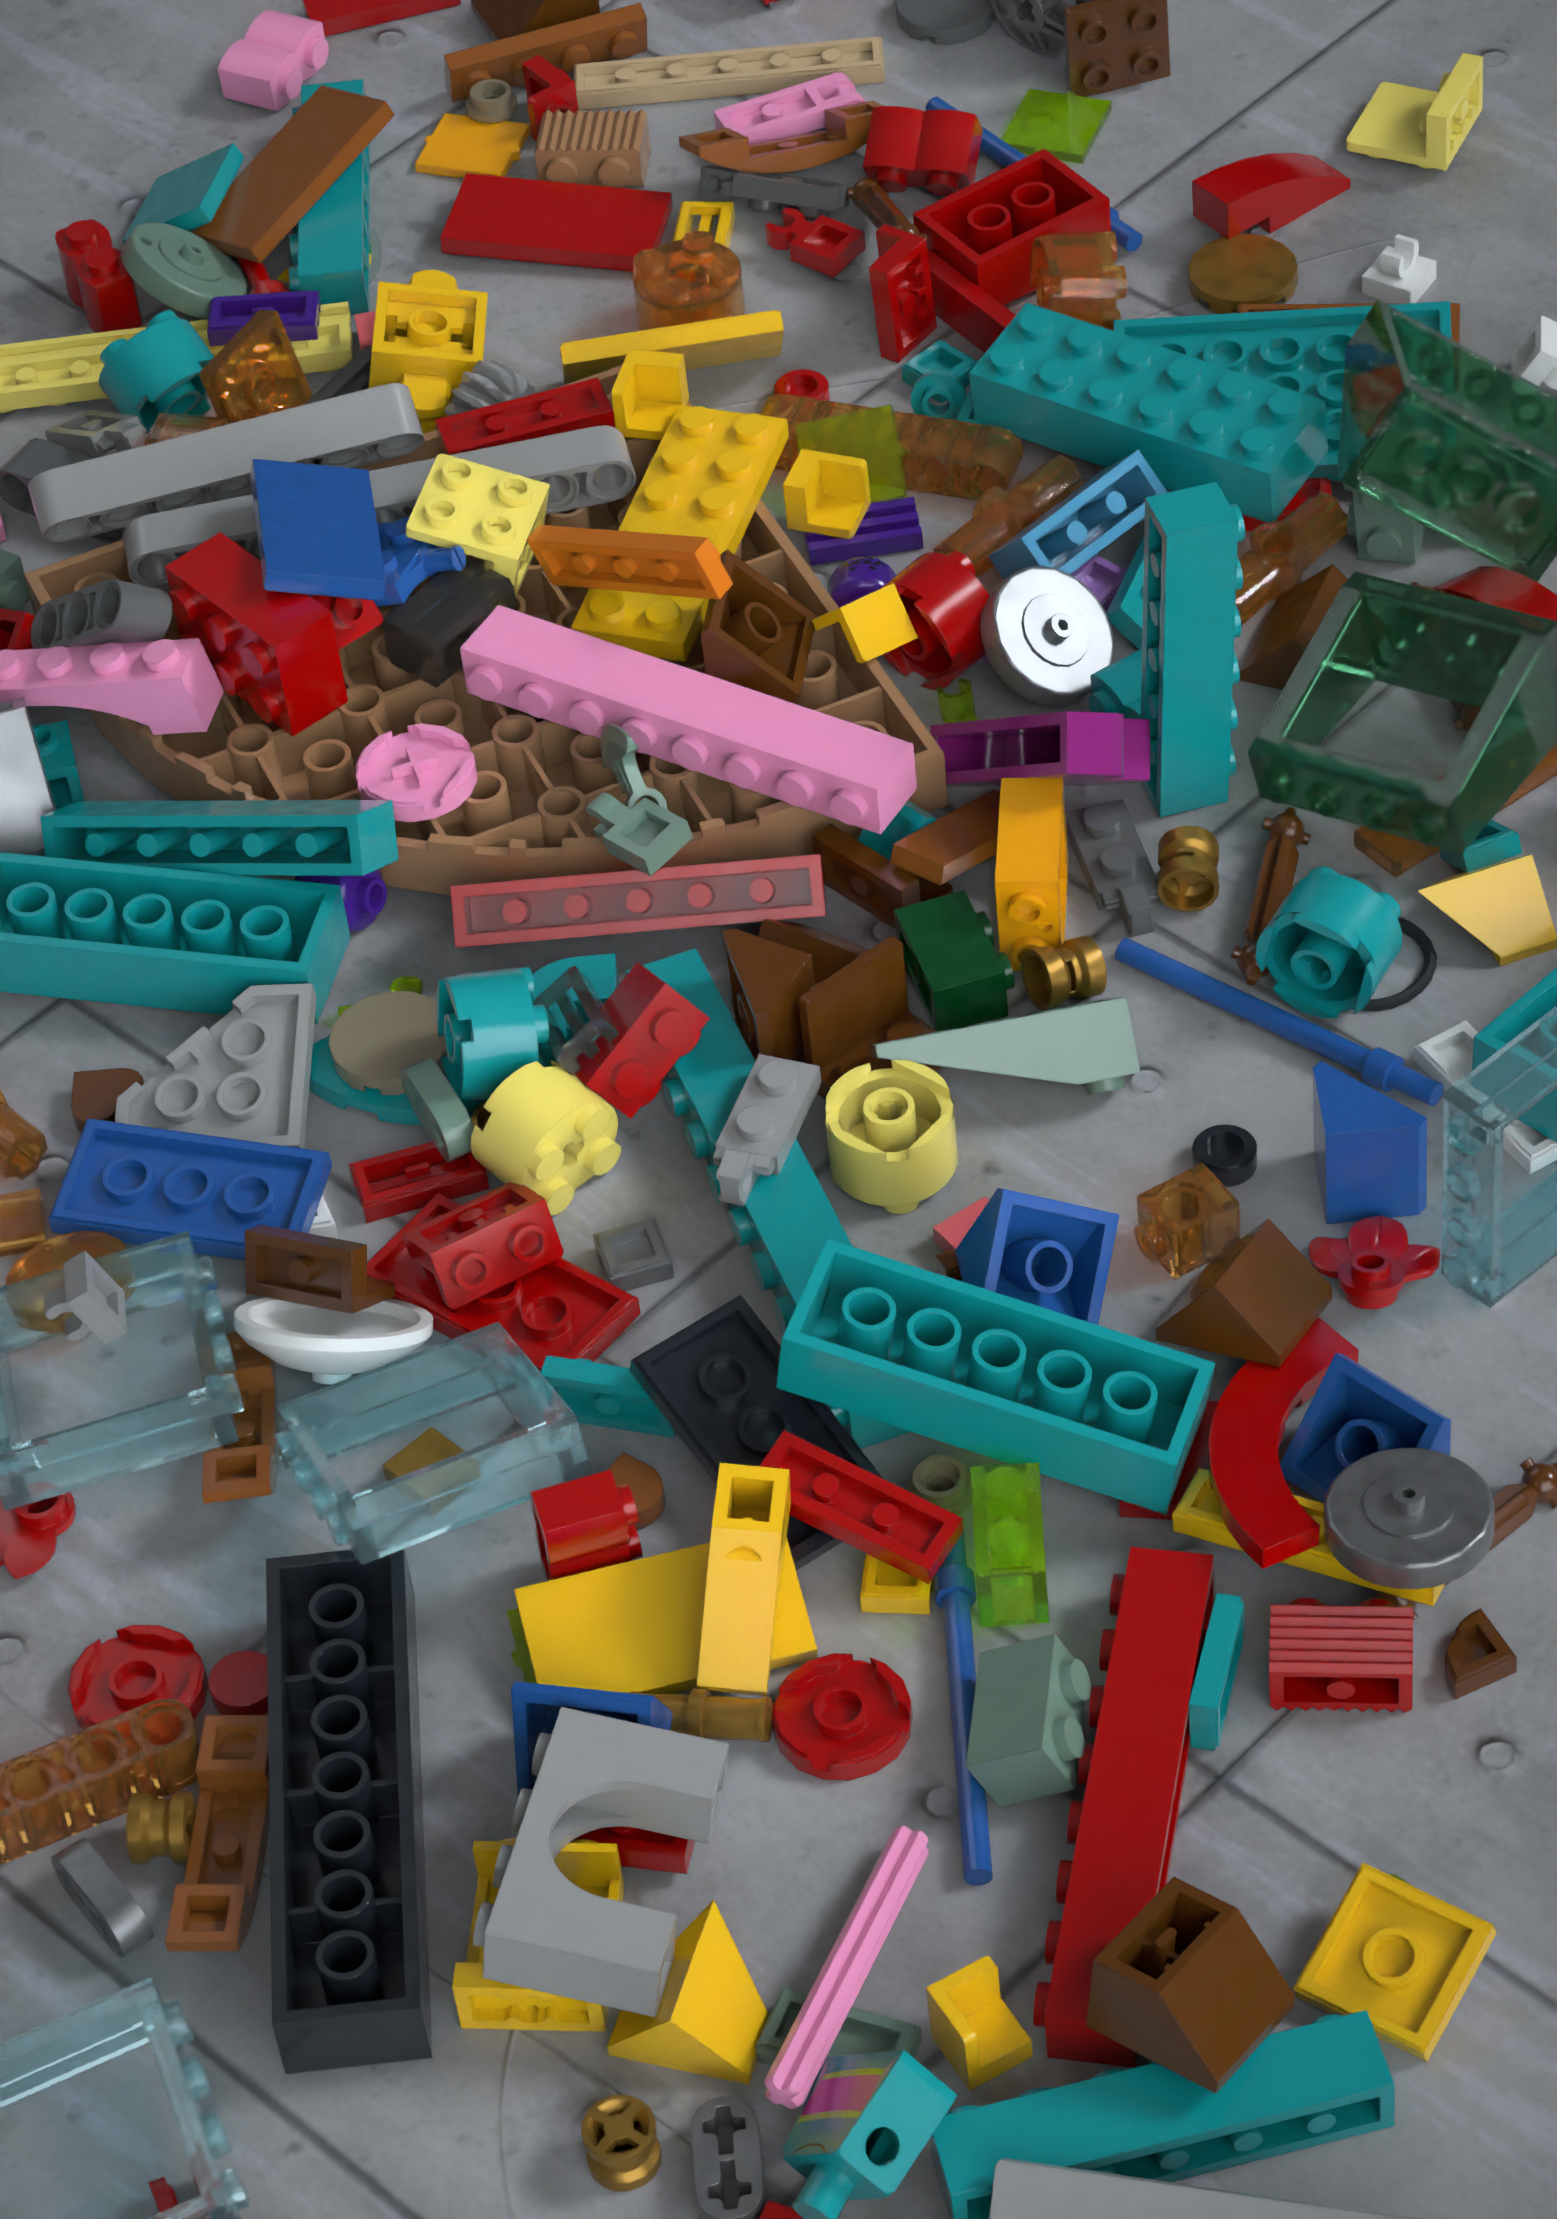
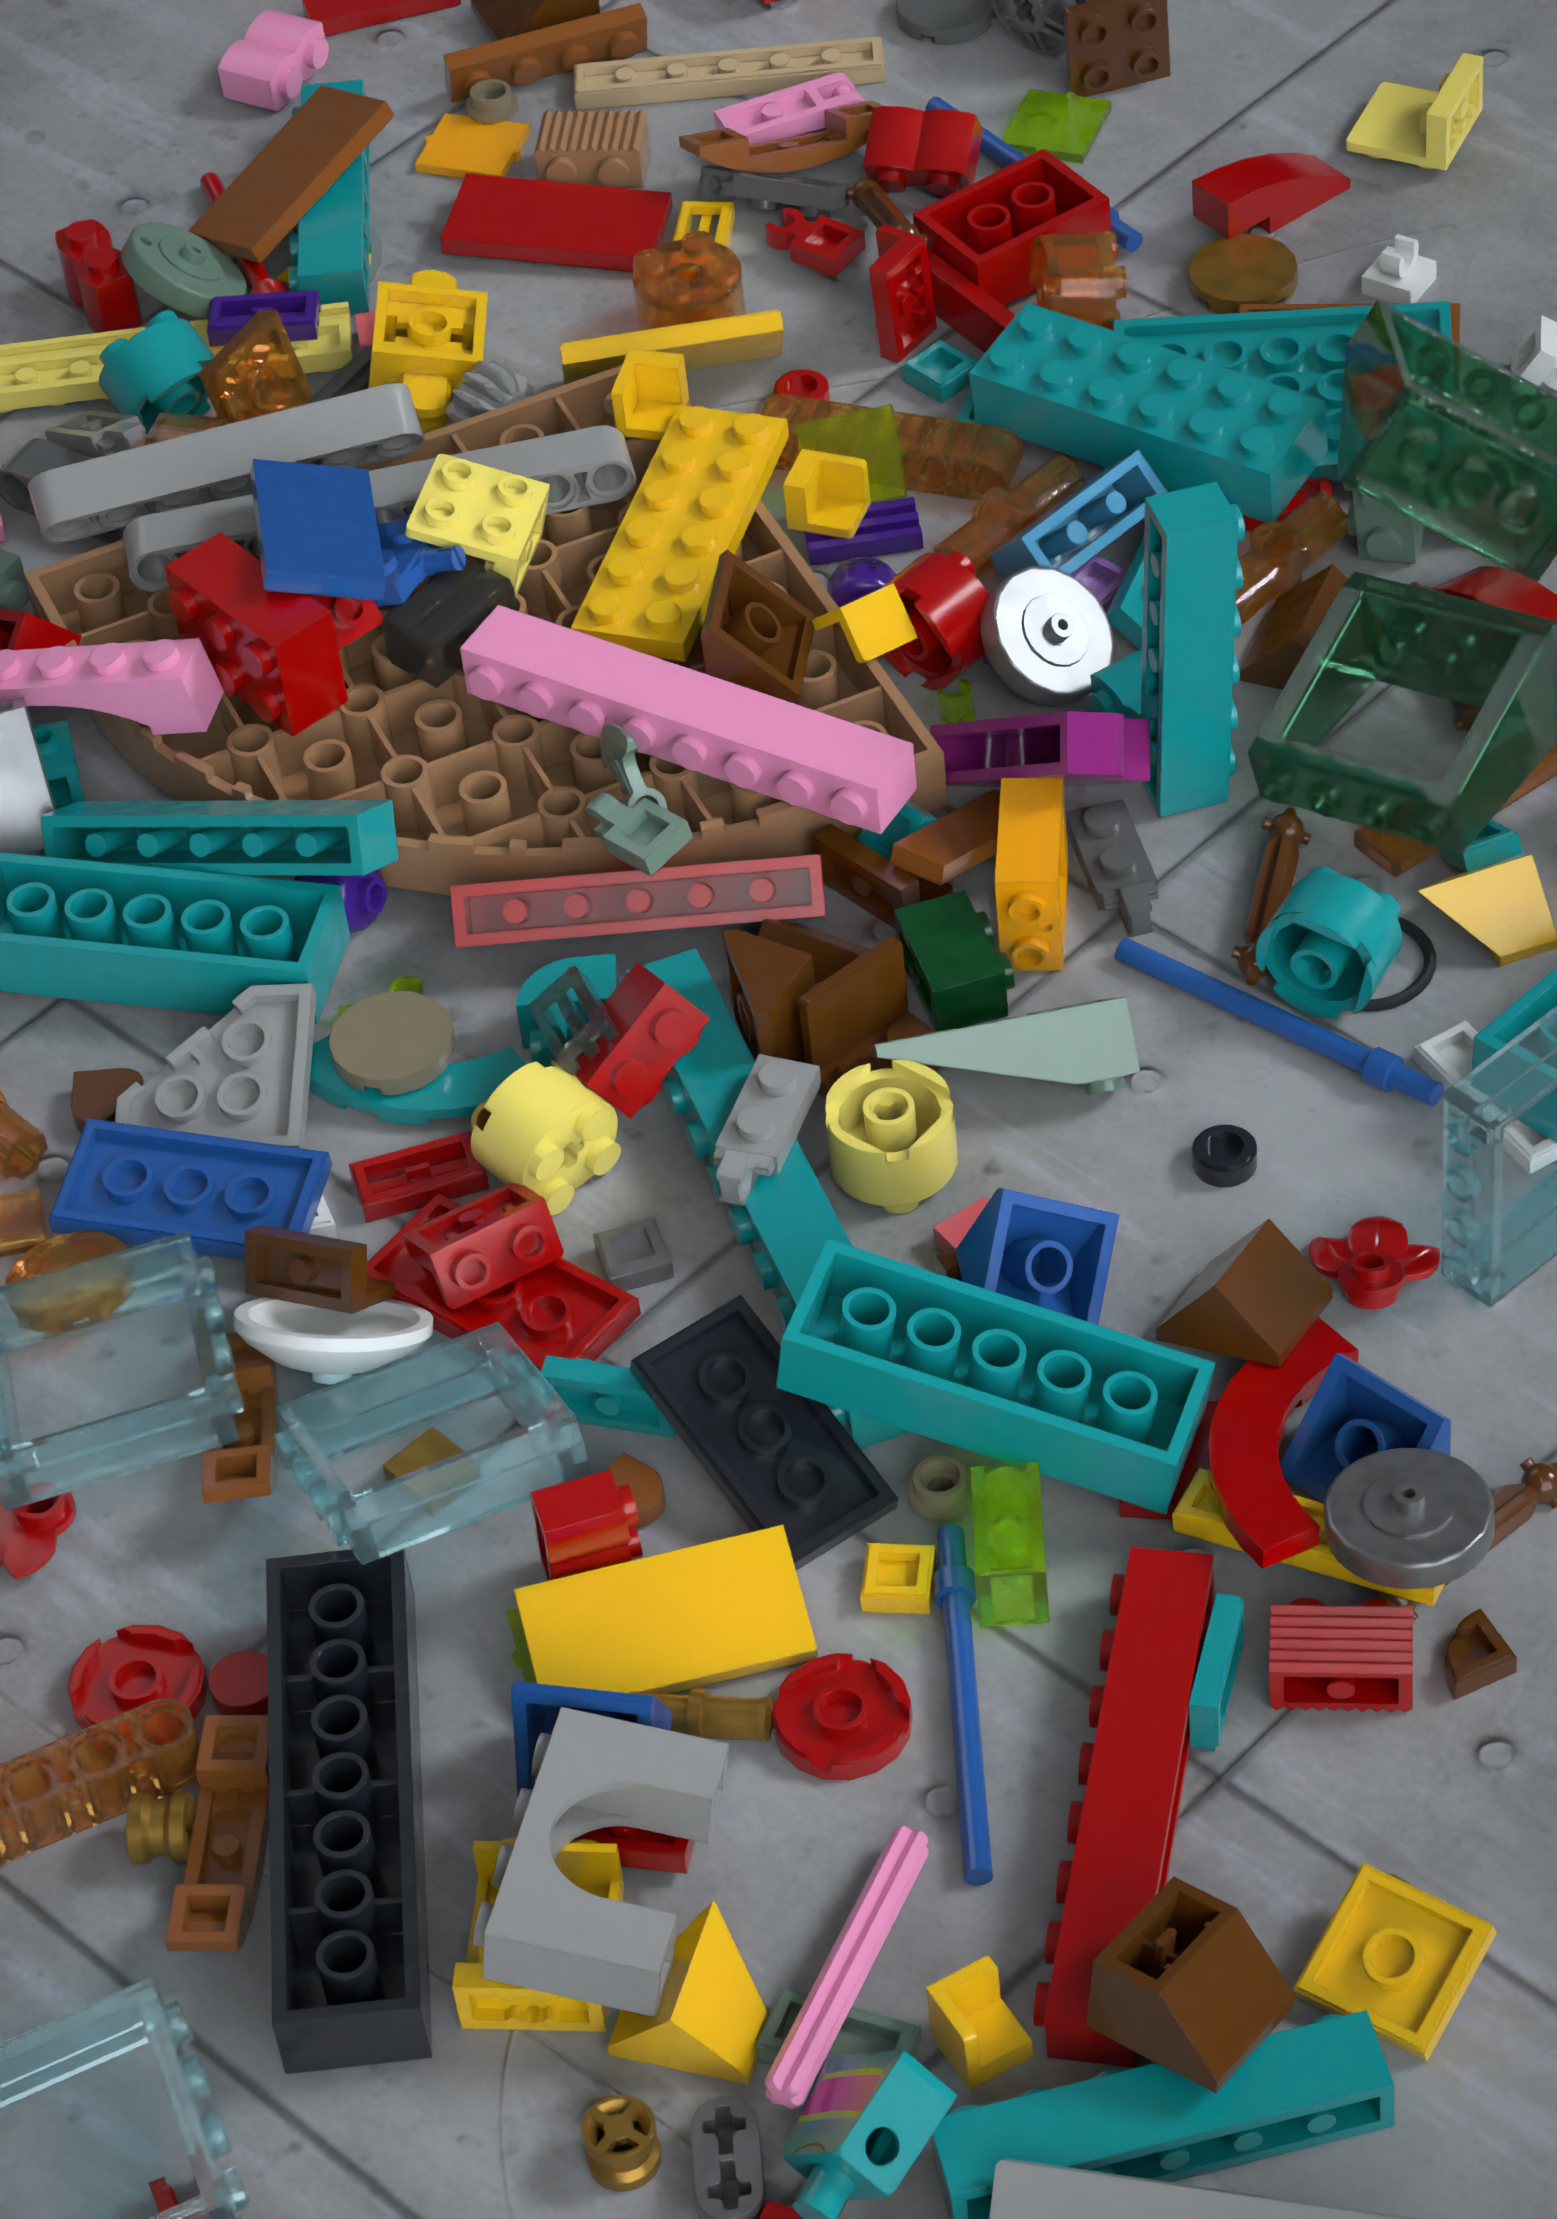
dark grey beam [31,579,172,649] -> none
light grey tile [44,1250,127,1345] -> none
flat silver beam [51,1837,153,1958] -> none
teal tile [122,143,244,244] -> none
bright pink tile [355,723,478,822] -> none
sand green beam [400,1057,474,1162] -> none
red plate [435,377,616,455] -> none
teal brick [436,967,549,1101] -> none
red bracket [522,55,578,142] -> none
orange plate [526,525,733,600] -> none
yellow slope [697,1463,791,1696] -> none
red plate [759,1430,963,1584] -> none
teal plate [911,370,967,425] -> none
sand green brick [966,1634,1091,1807] -> none
pearl gold wheel [1021,935,1107,1010] -> none
clear orange brick [1134,1162,1240,1280] -> none
pearl gold wheel [1157,825,1219,912] -> none
blue slope [1313,1061,1427,1224] -> none

